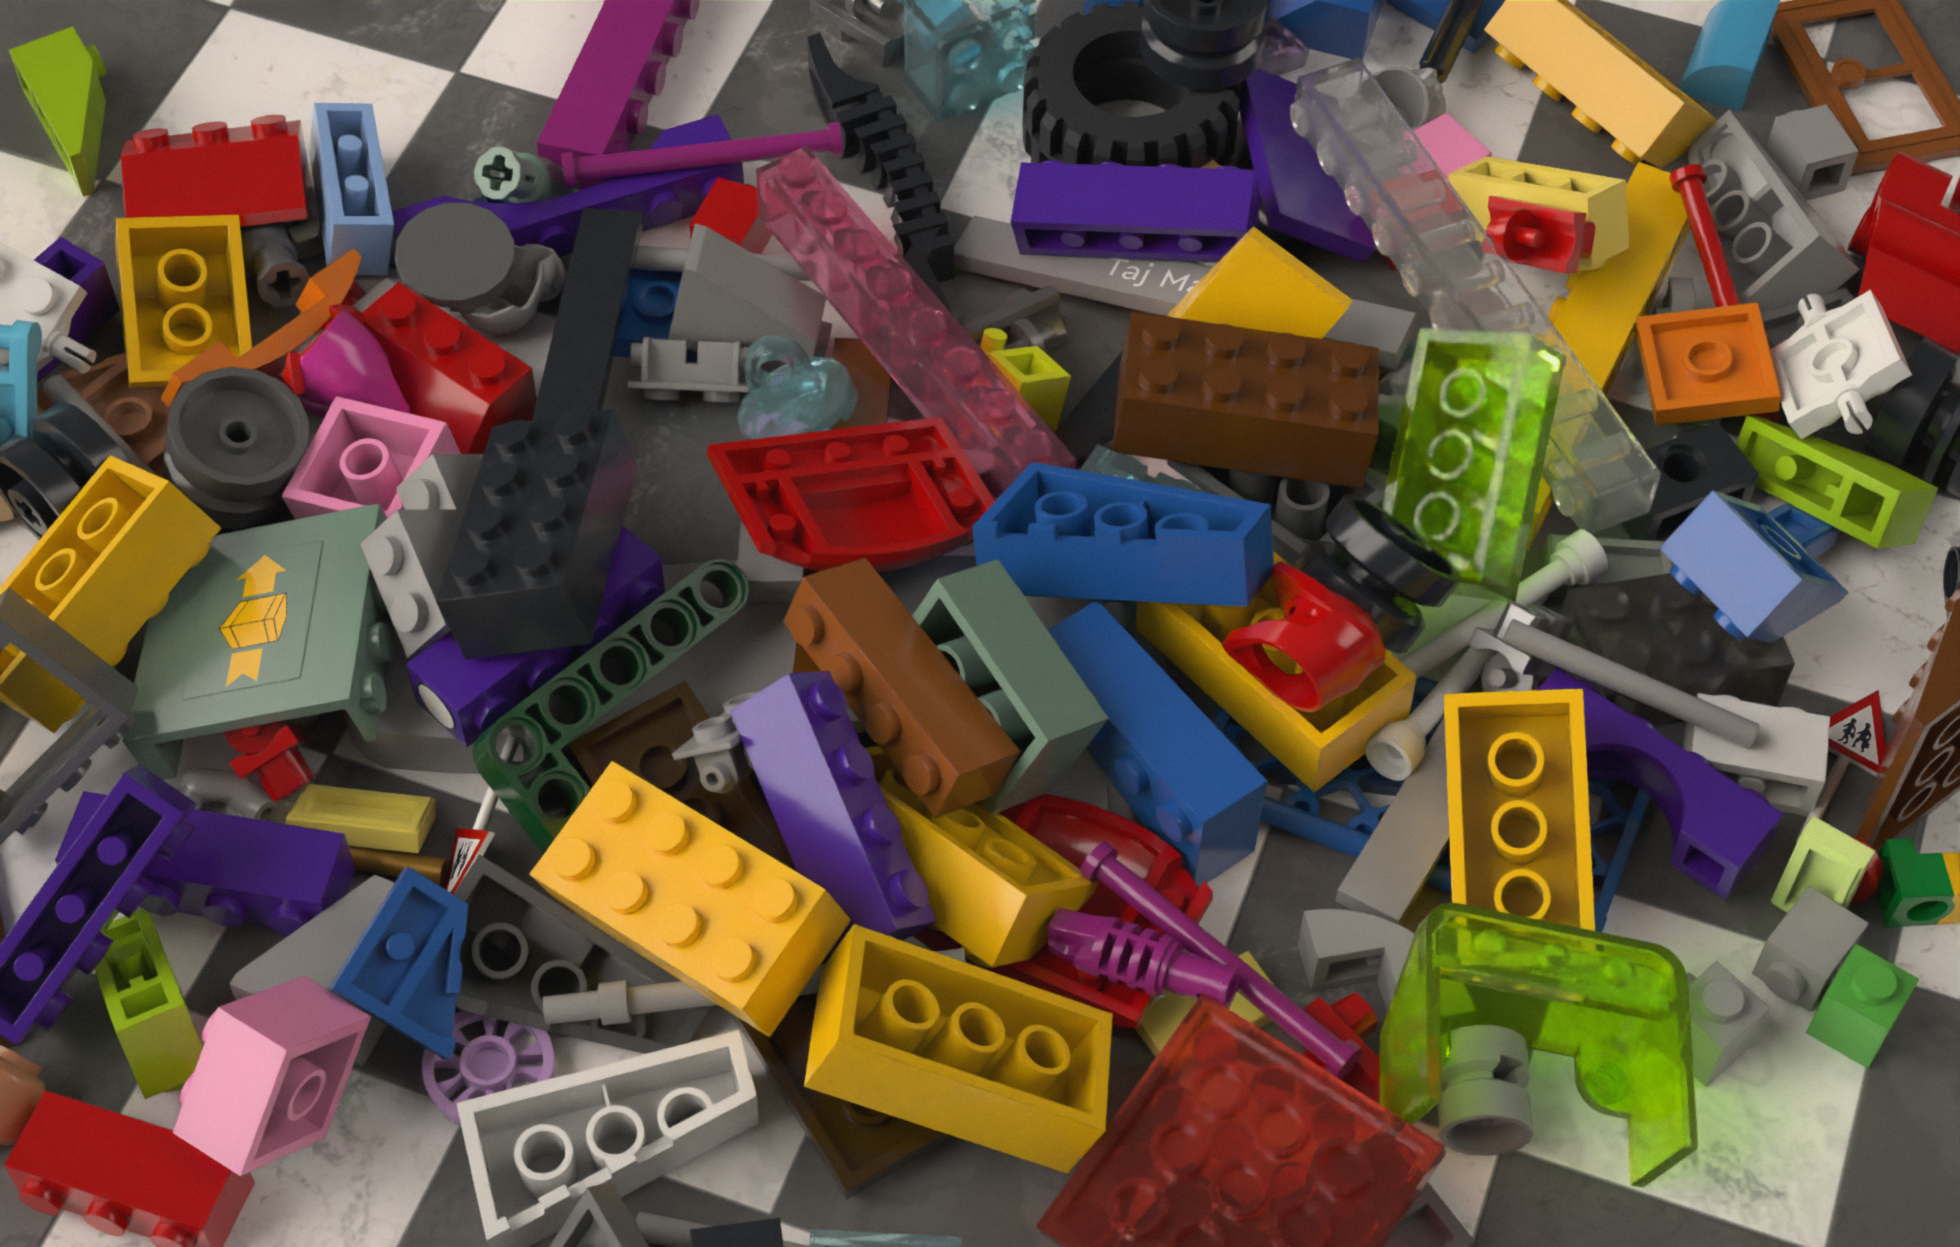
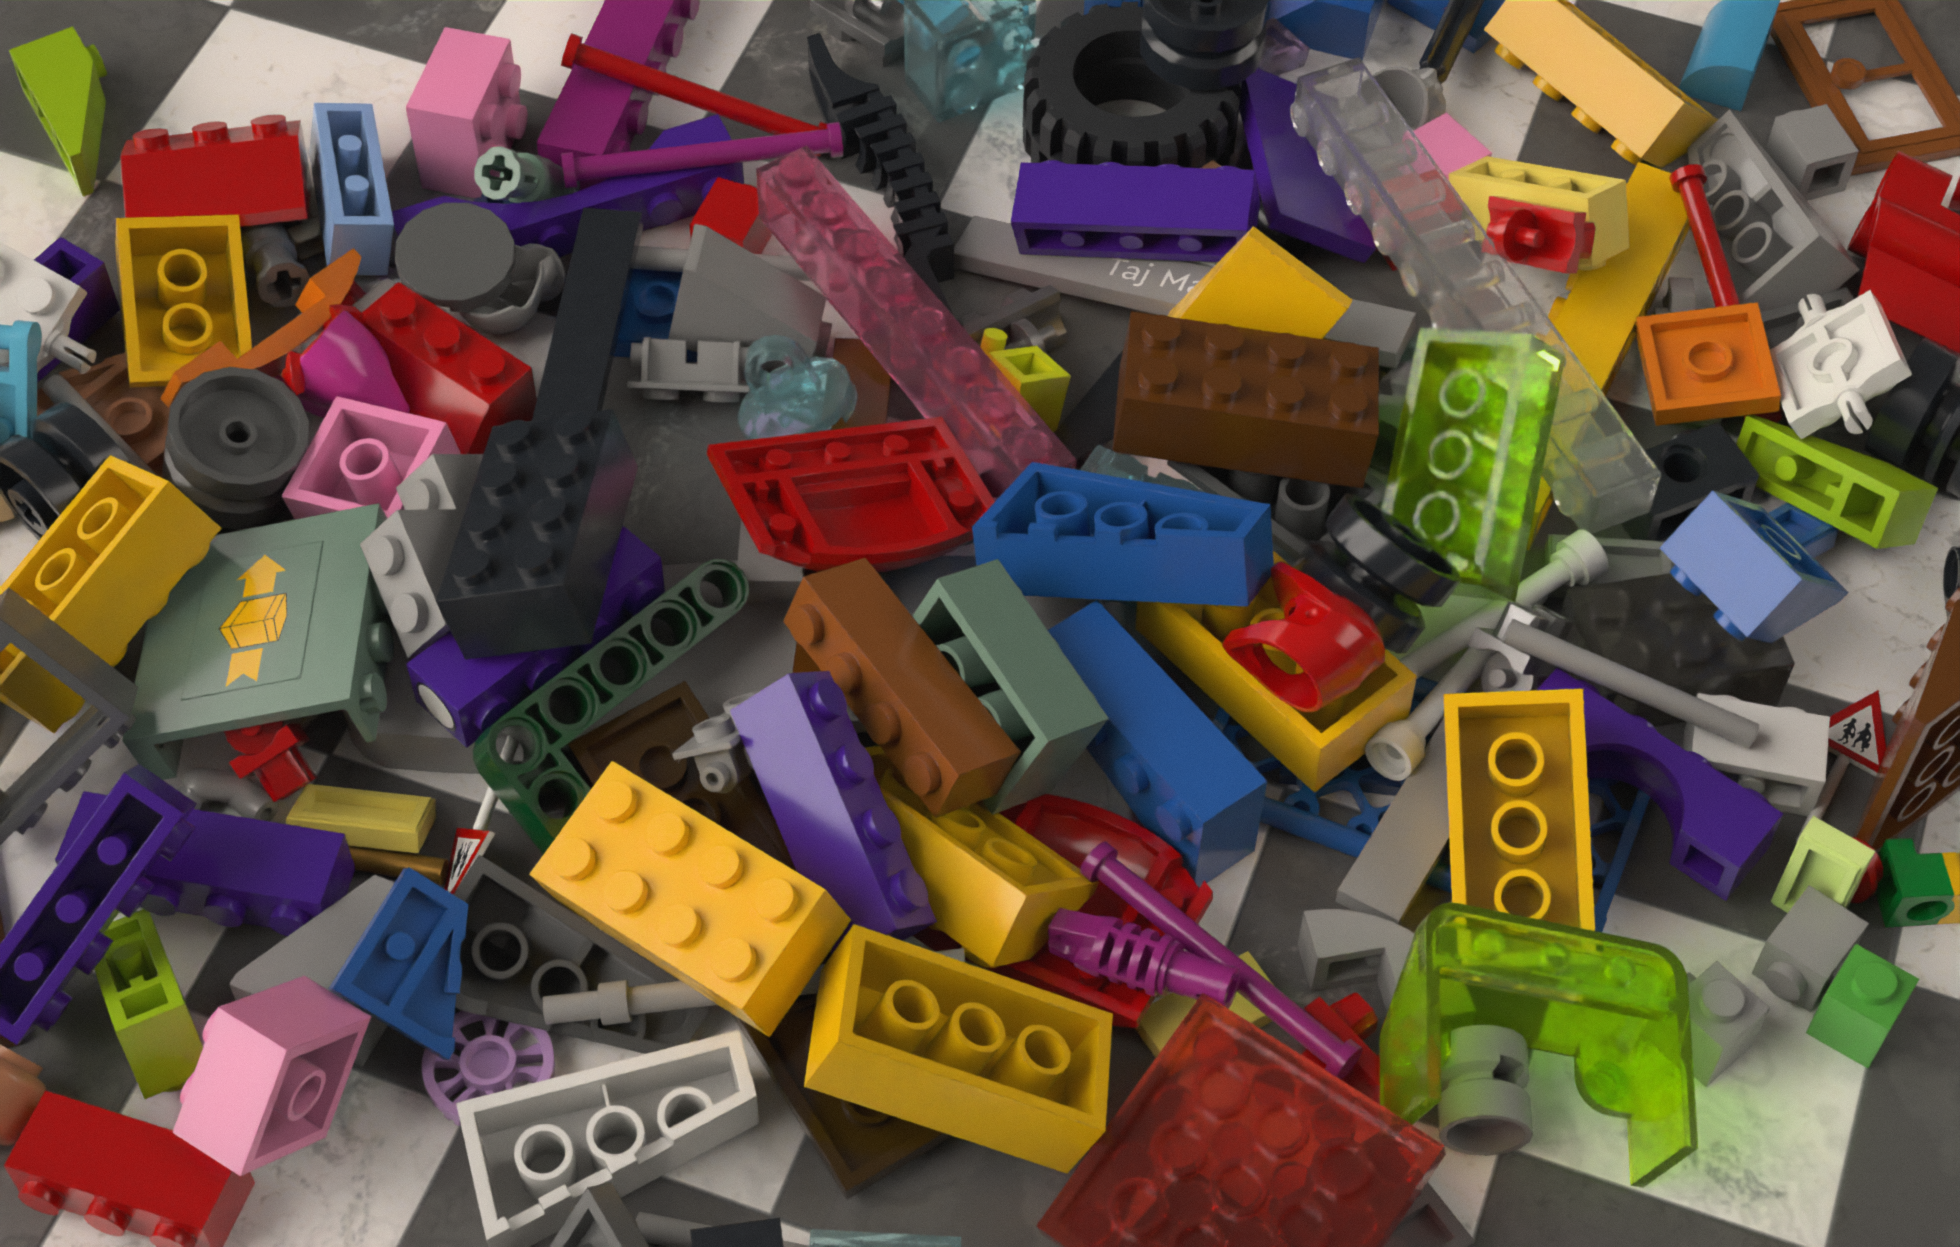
none -> bright pink brick [406,27,528,198]
none -> red bar [561,33,827,157]

